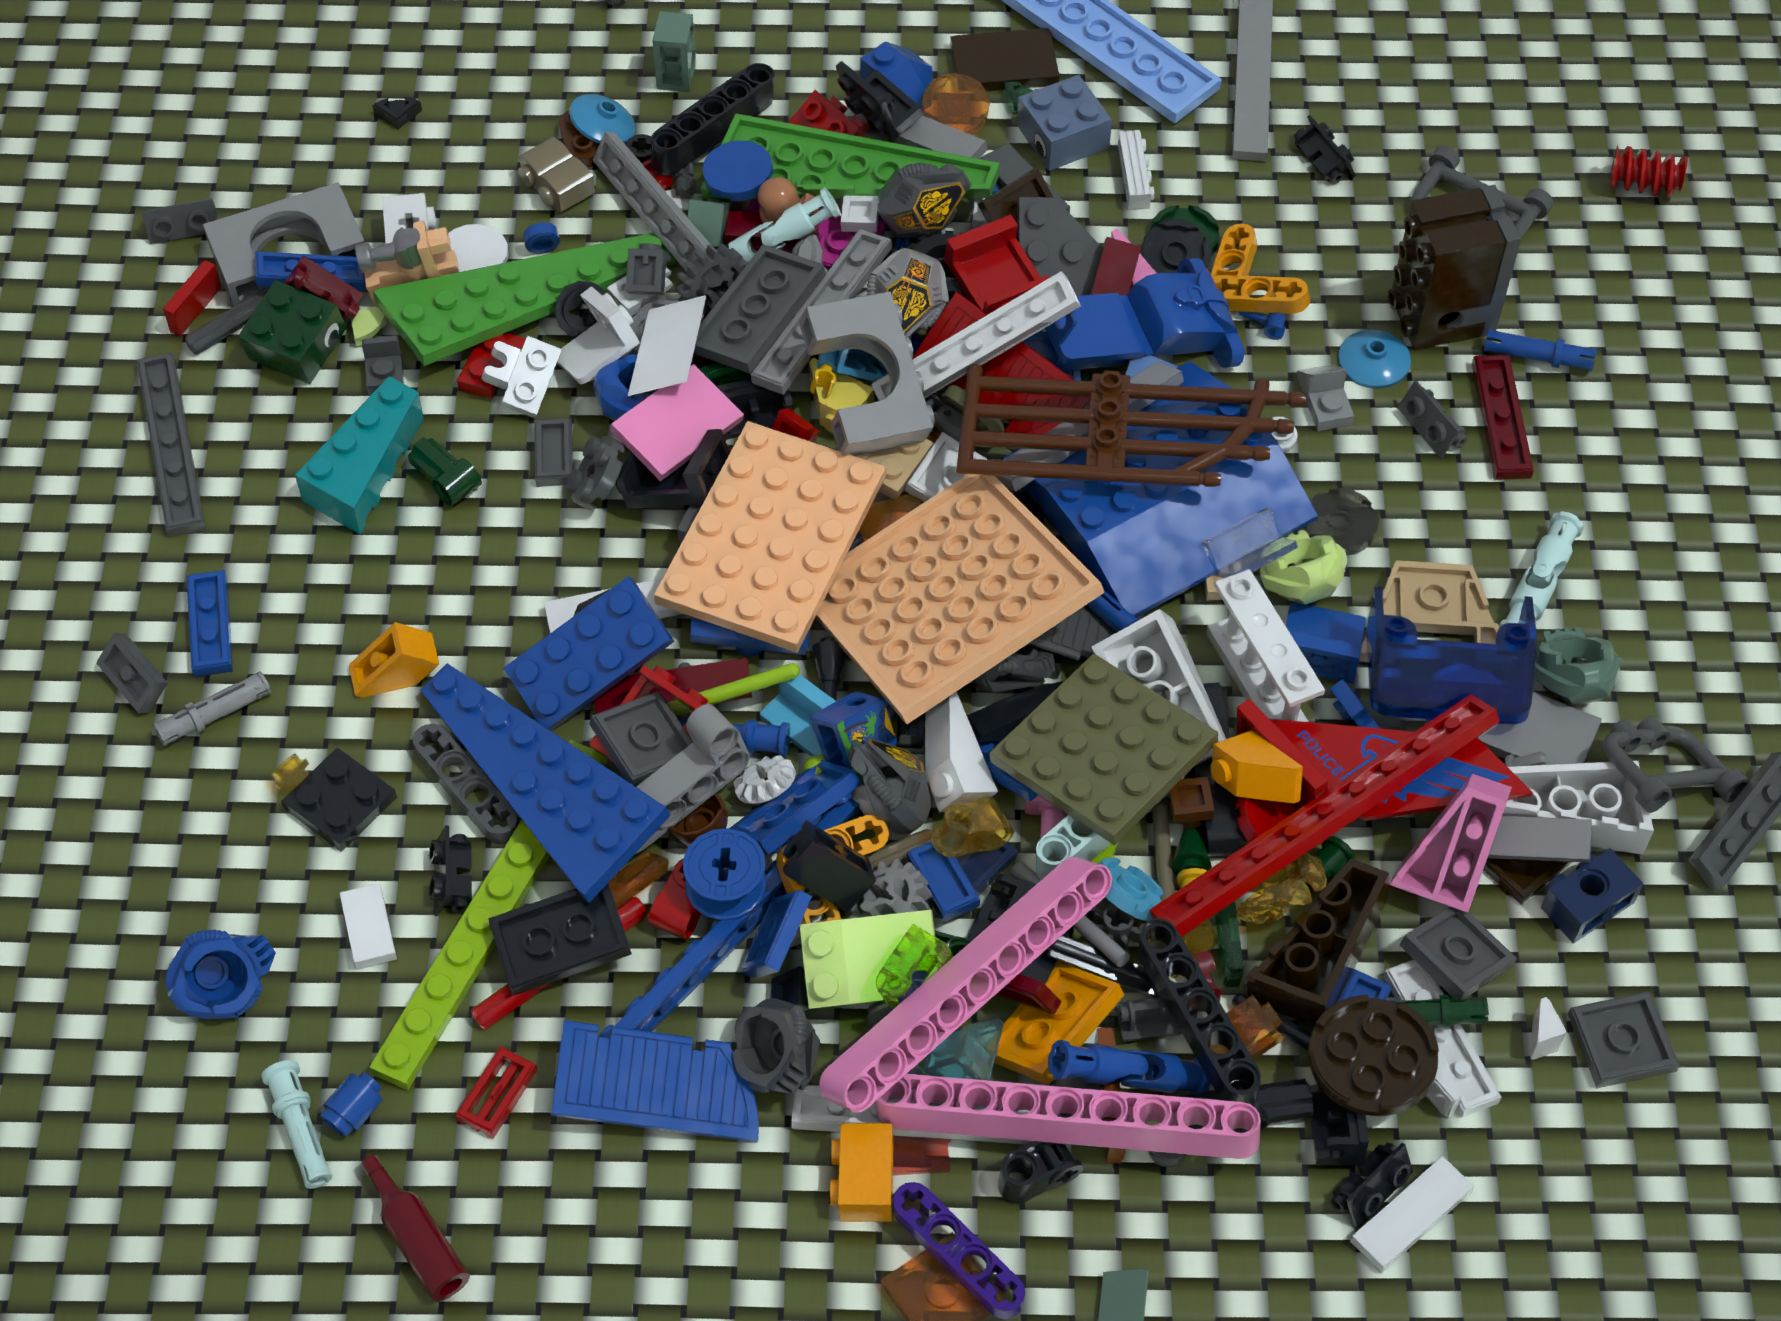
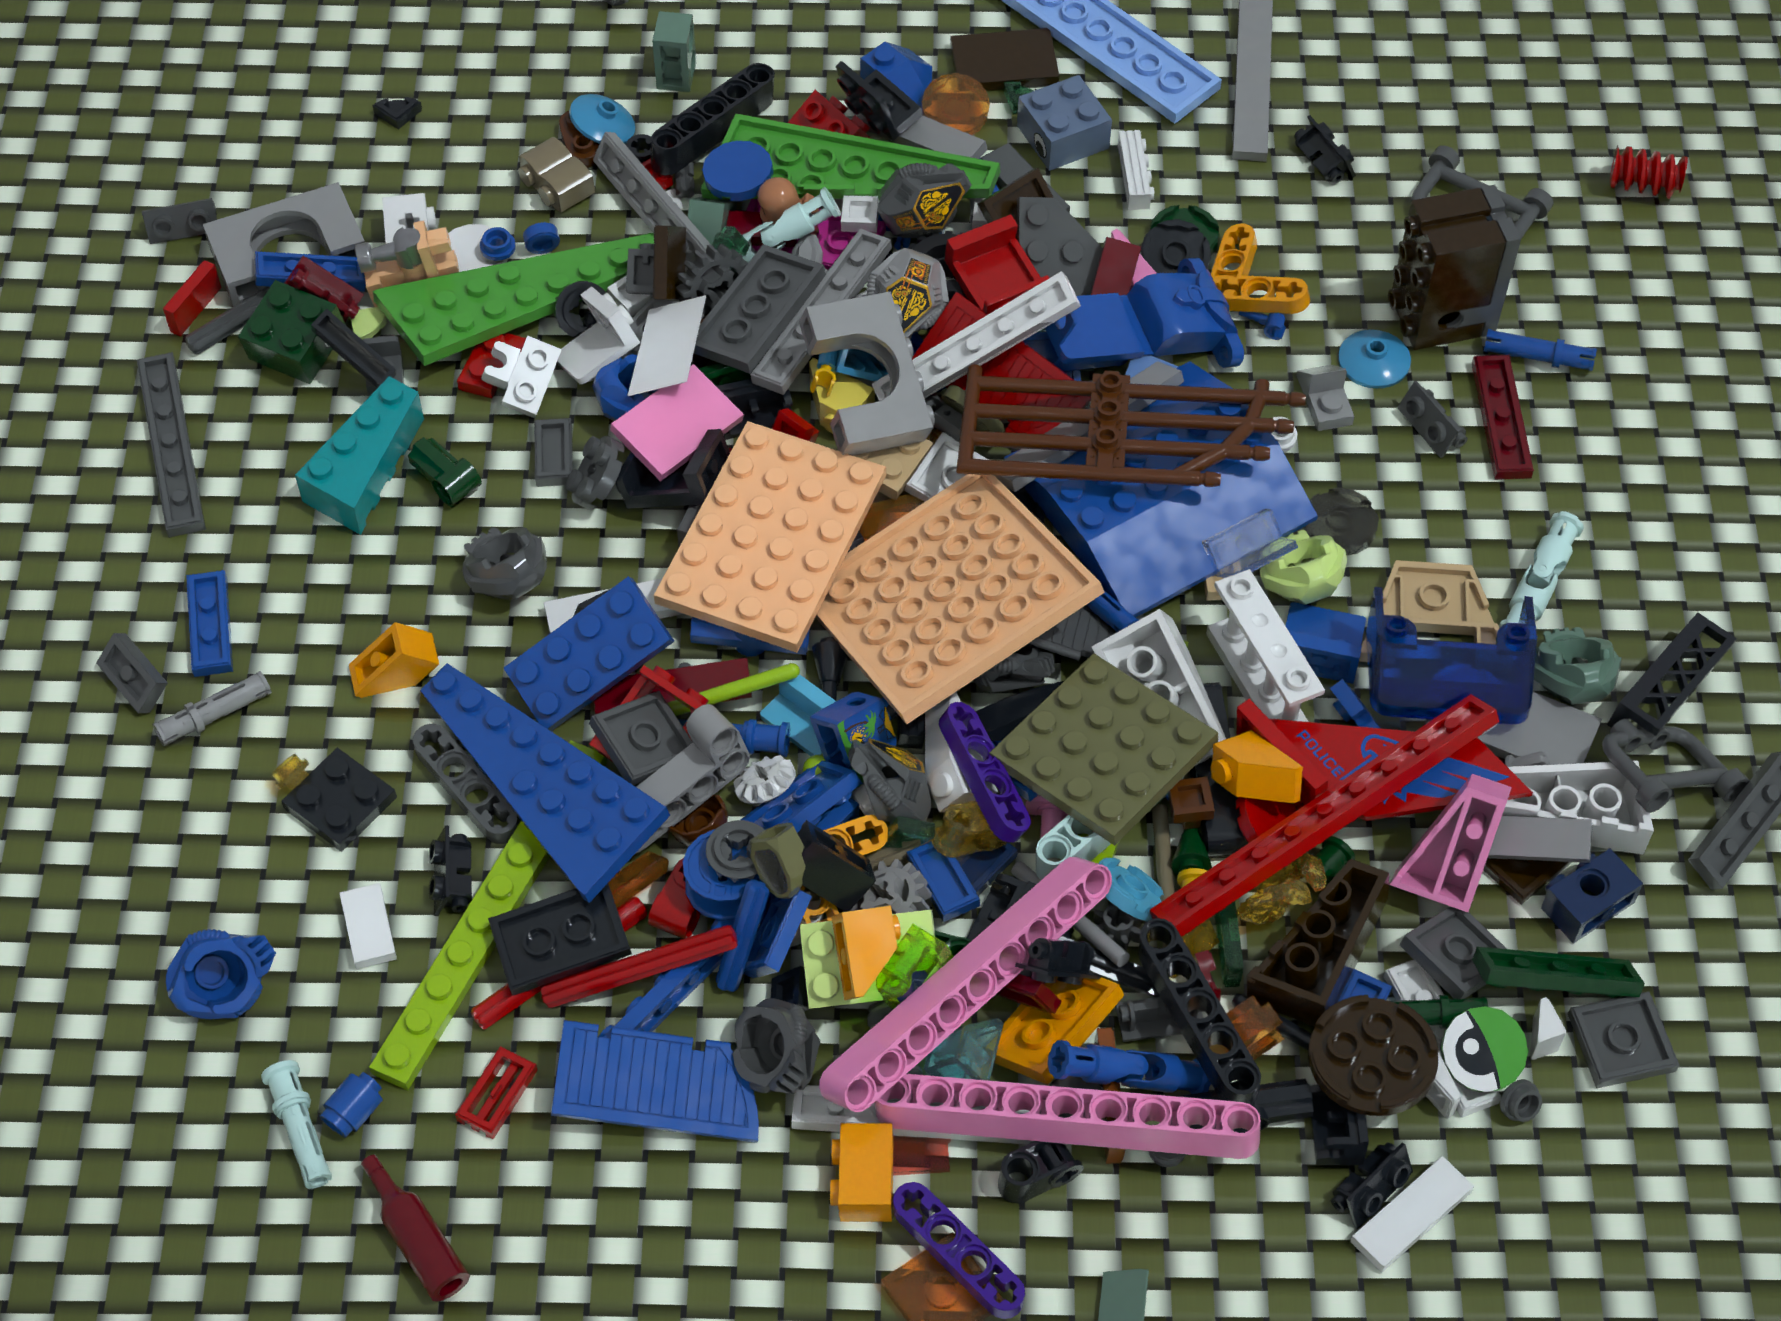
none -> black piece [311,309,396,388]
none -> dark grey helmet [462,527,547,600]
none -> blue plate [480,227,516,261]
none -> red axle [541,925,738,1008]
none -> dark brown tile [653,225,686,299]
none -> dark grey gear [706,820,764,883]
none -> clear green tile [712,226,750,256]
none -> blue axle [716,879,770,992]
none -> olive rock [750,822,806,899]
none -> light orange slope [831,905,901,1000]
none -> clear green tile [884,816,935,848]
none -> dark purple beam [938,702,1031,843]
none -> black hinge [1015,938,1101,985]
none -> tile [1440,1006,1528,1093]
none -> dark green plate [1472,946,1645,998]
none -> dark grey plate [1500,1079,1542,1122]
none -> black fence [1607,612,1737,736]

